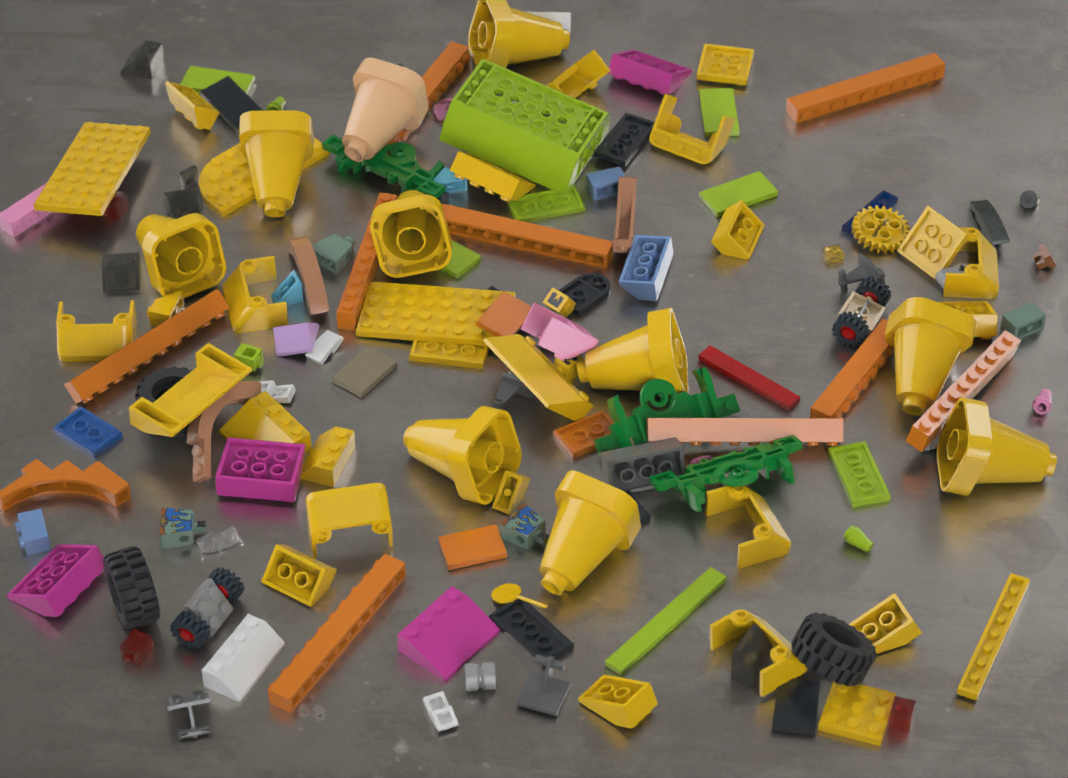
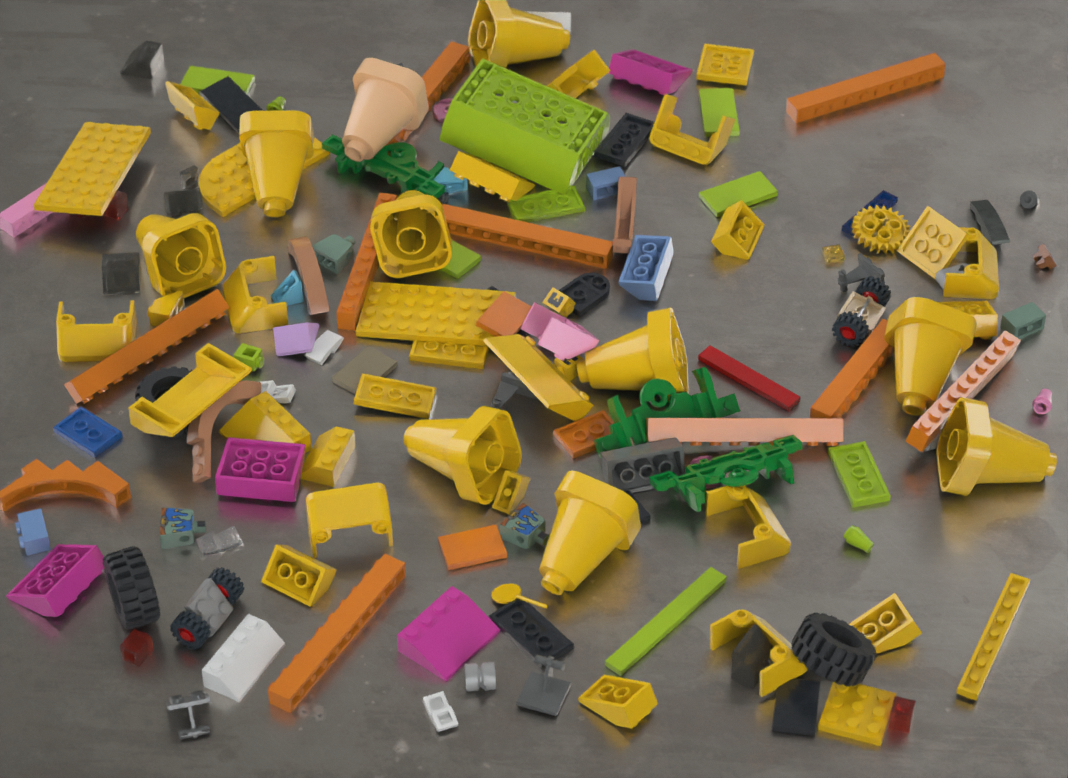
none -> yellow tile [353,373,437,419]

